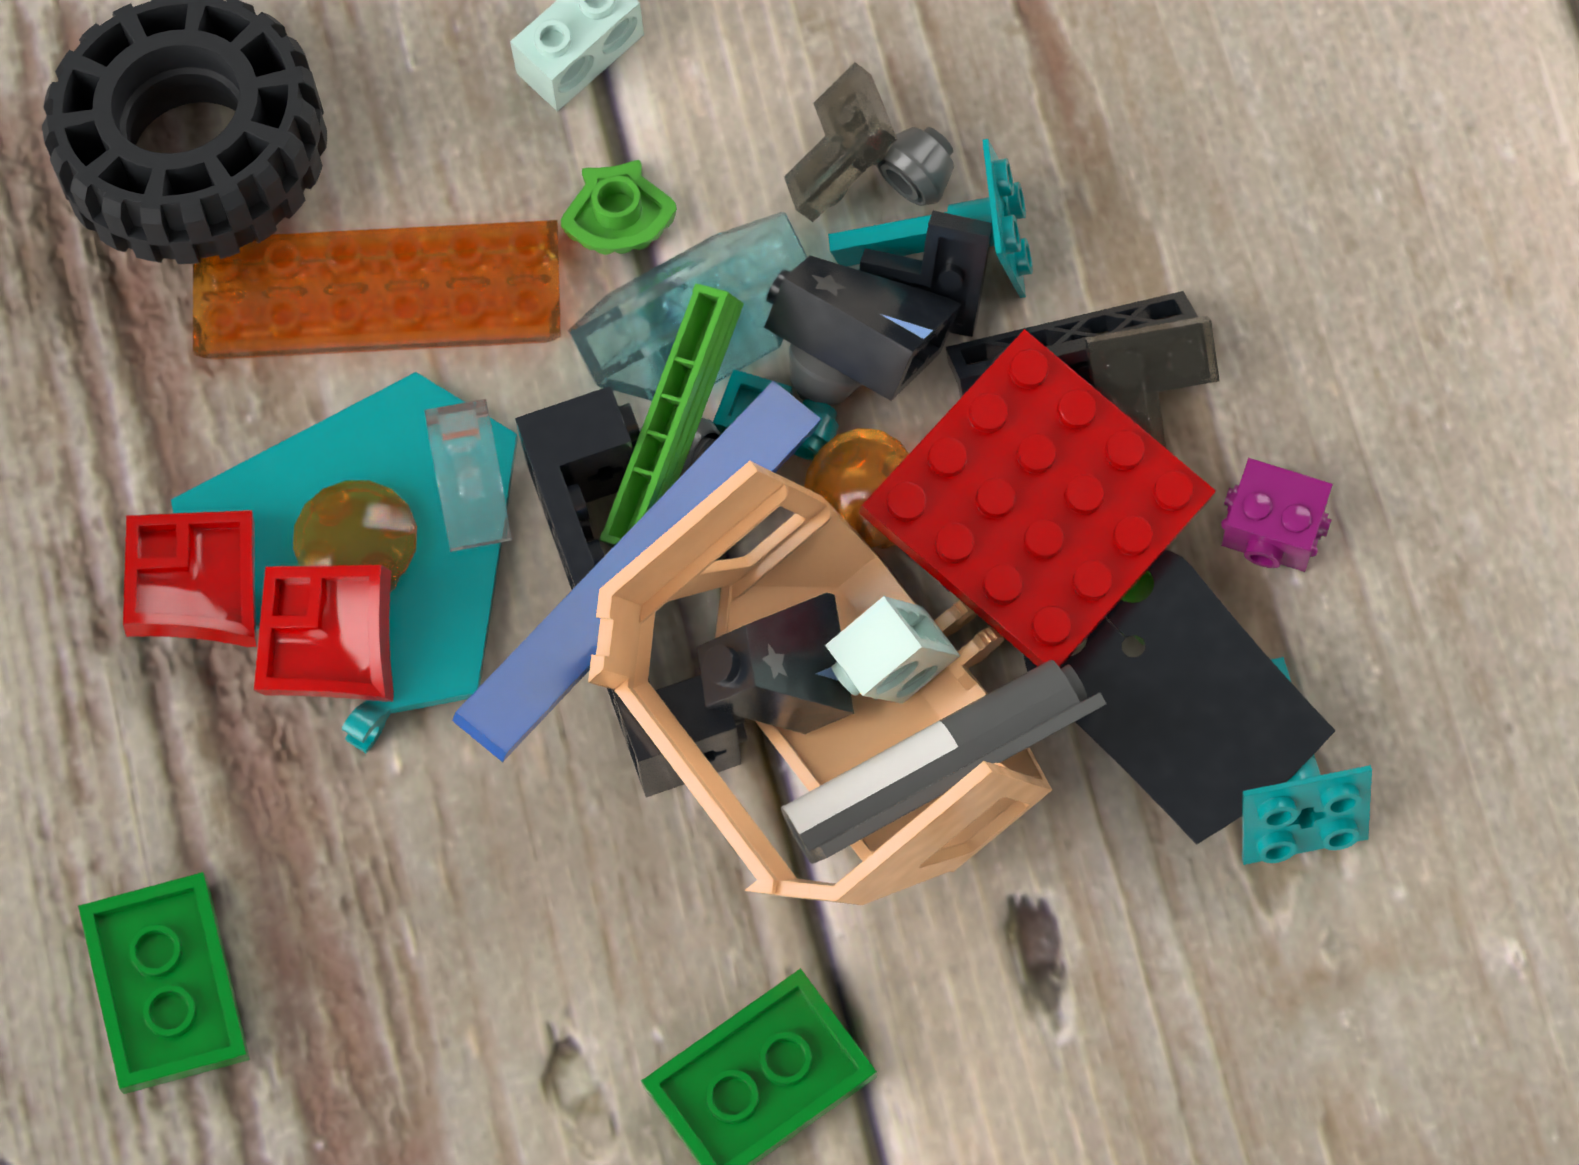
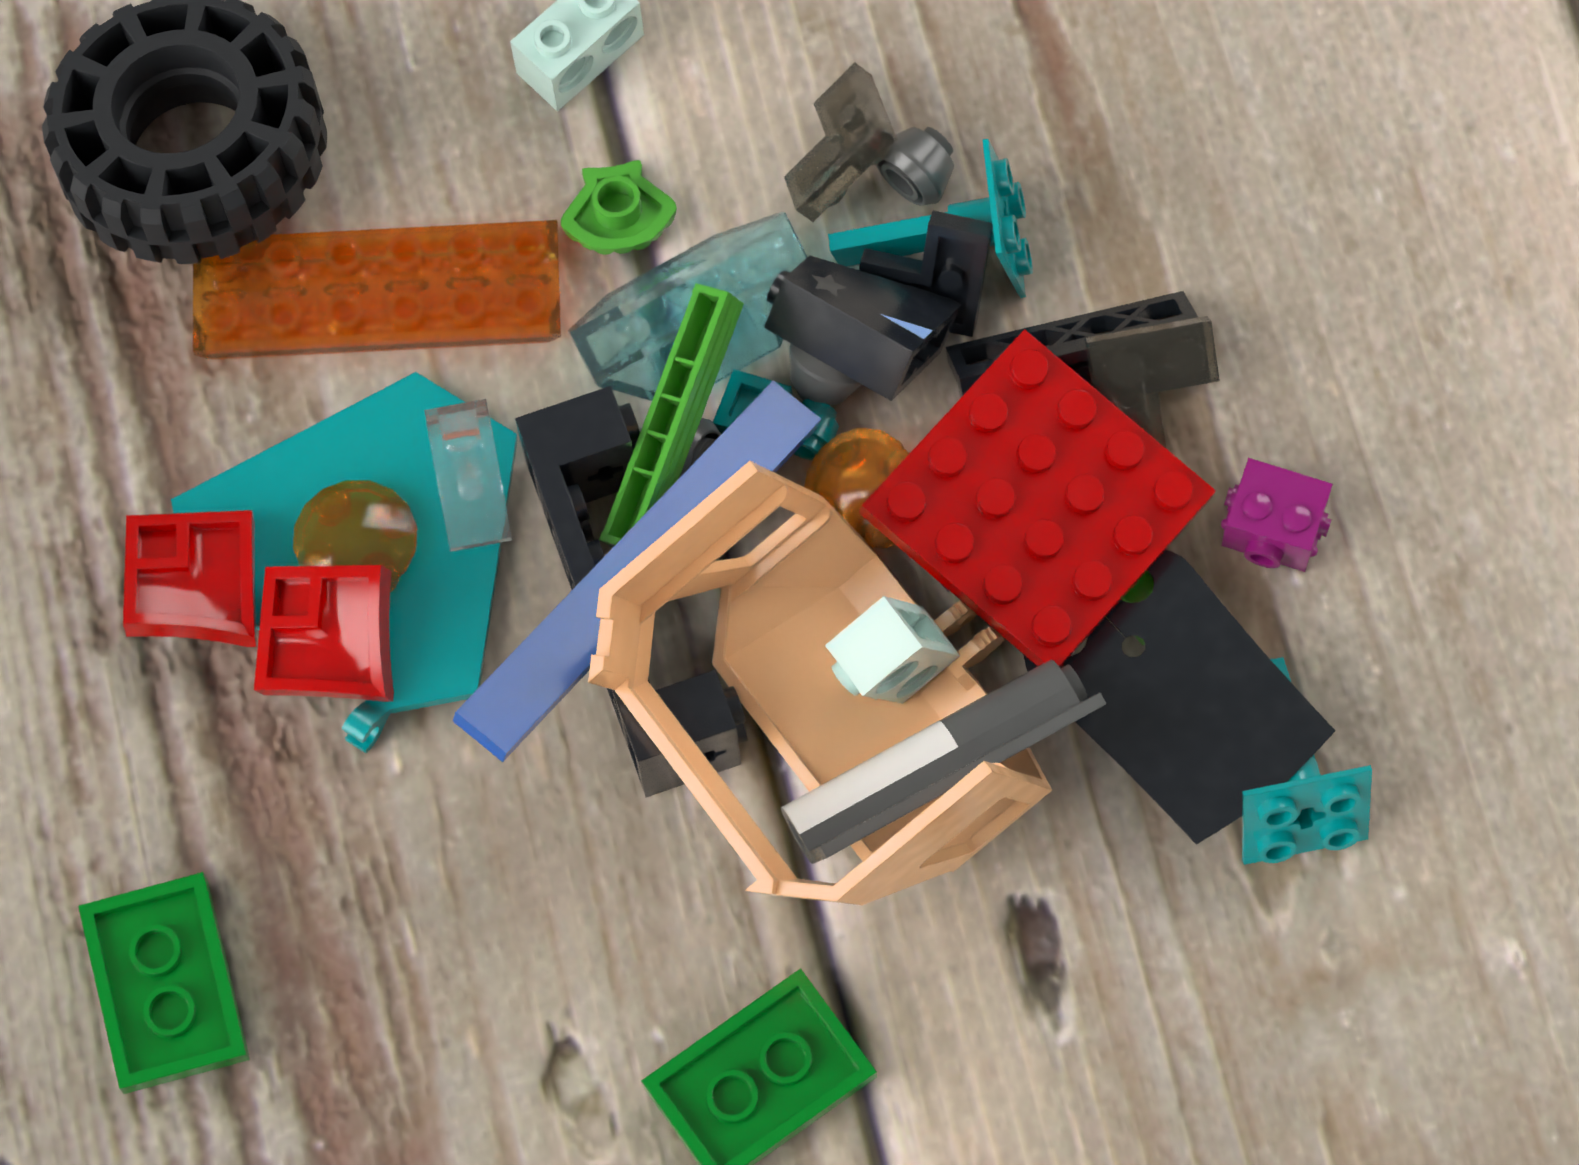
black slope [697,593,854,734] -> none

